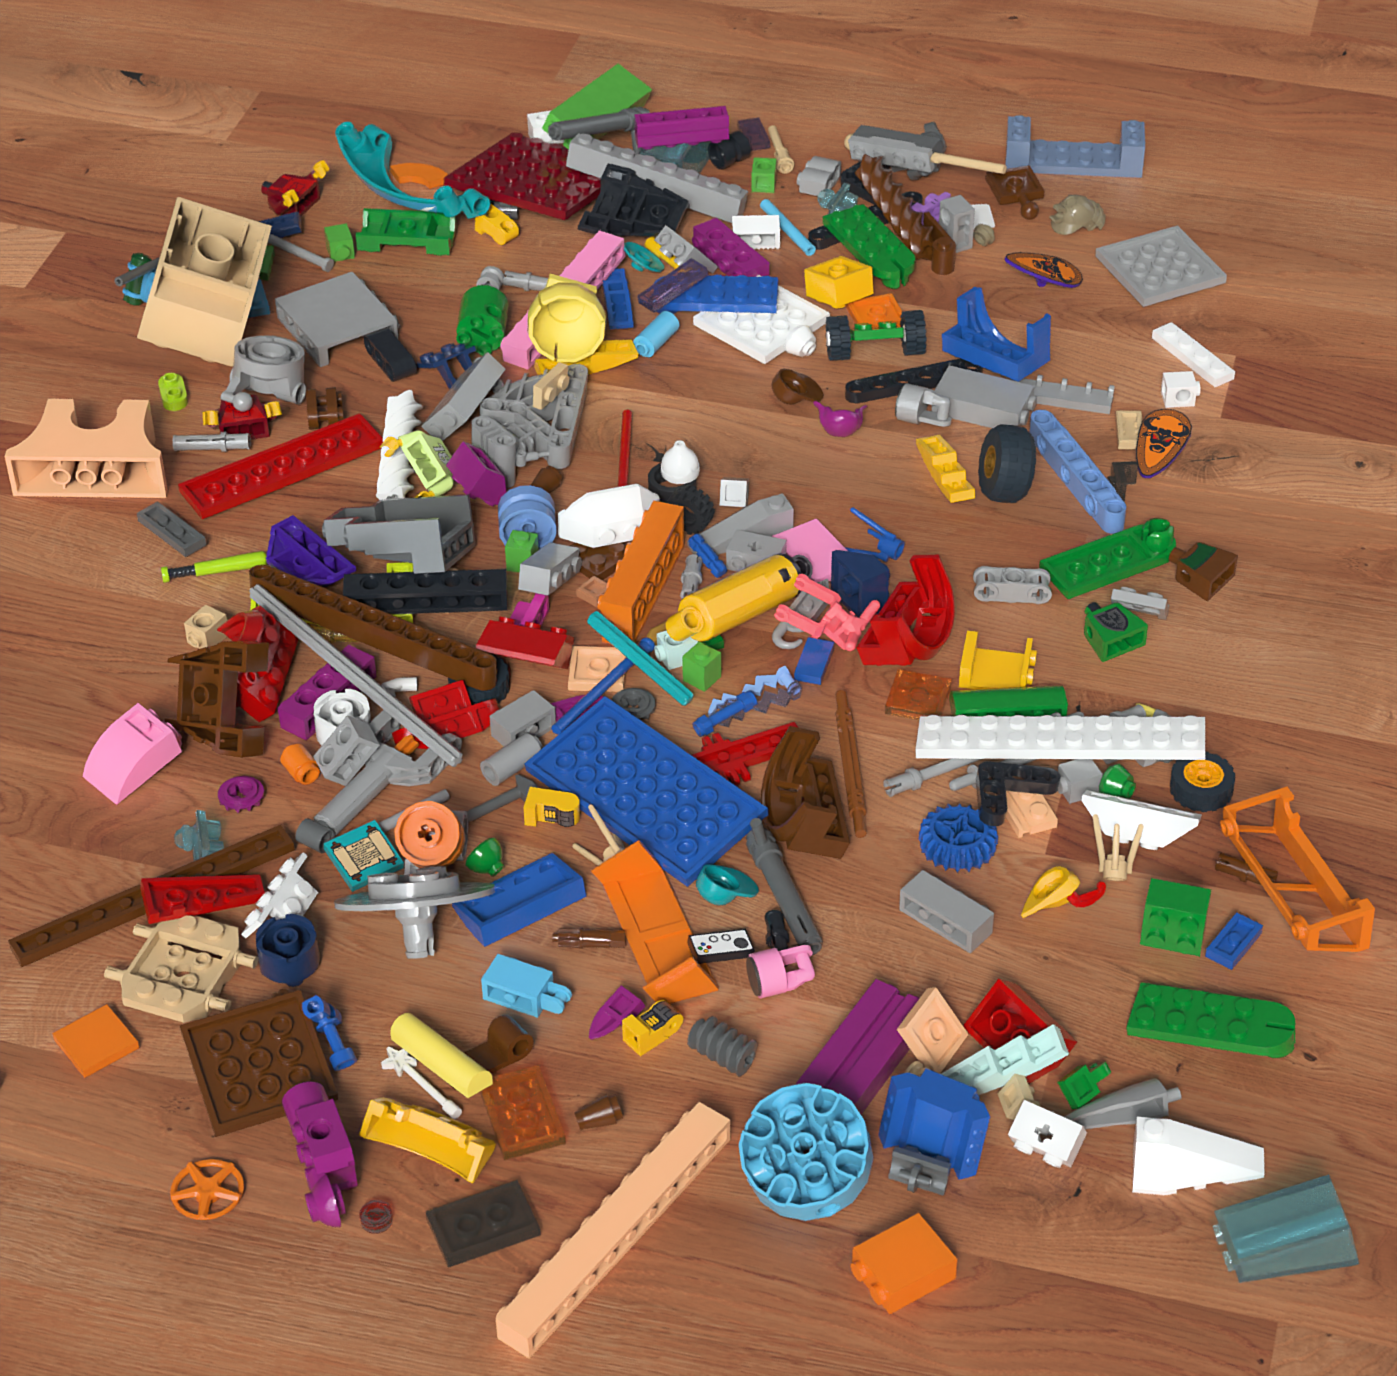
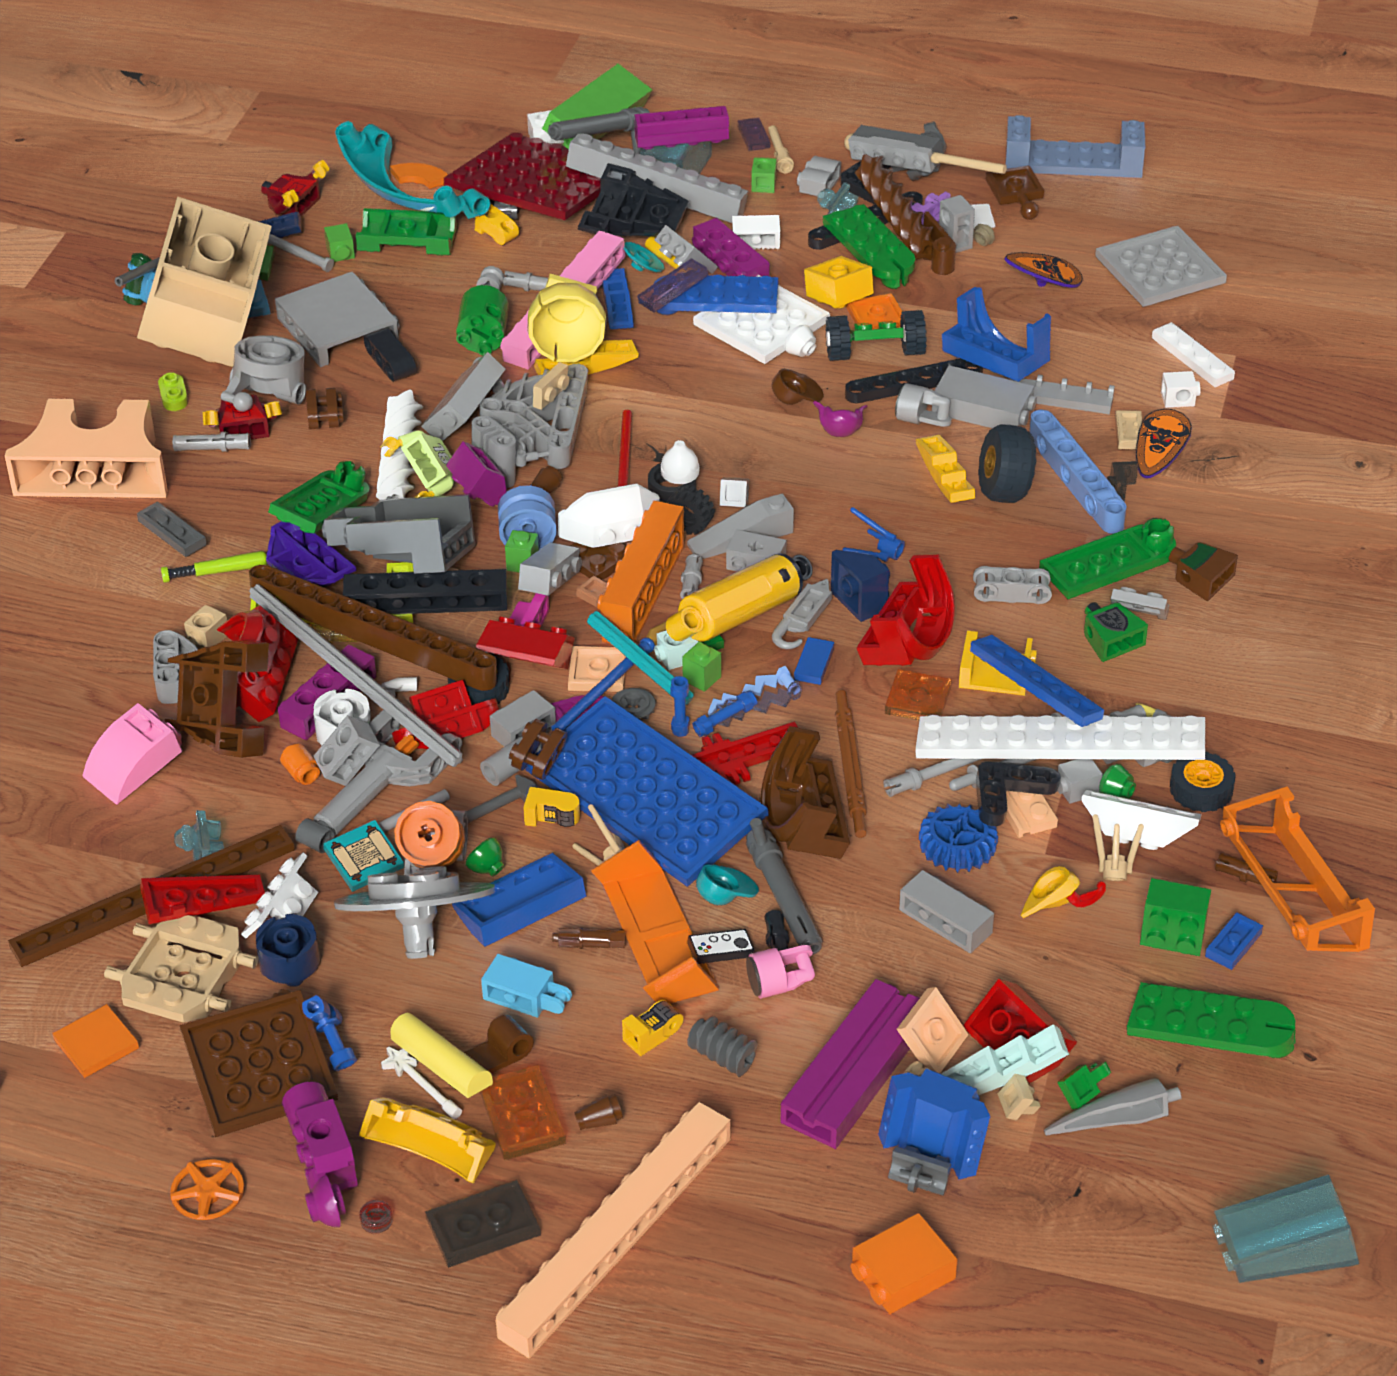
red plate [178,413,383,519] -> none
magenta gear [218,776,264,813] -> none
dark blue plate [415,343,476,389] -> none
magenta plate [589,985,646,1040] -> none
medium azure brick [633,311,679,357] -> none
blue axle [688,534,727,578] -> none
black wheel [708,131,751,170] -> none
medium azure brick [739,1083,874,1221] -> none
medium azure piece [760,199,816,256] -> none
bright pink tile [772,519,847,583] -> none
coral piece [774,574,880,651] -> none
green brick [949,685,1068,717] -> none
white brick [1008,1100,1087,1168] -> none
dark tan helmet [1049,194,1106,235] -> none
white wedge [1133,1117,1264,1195] -> none
none -> light grey beam [153,630,198,704]
none -> green plate [268,461,370,533]
none -> reddish brown brick [509,719,568,780]
none -> blue bar [670,676,690,737]
none -> blue plate [970,635,1104,727]

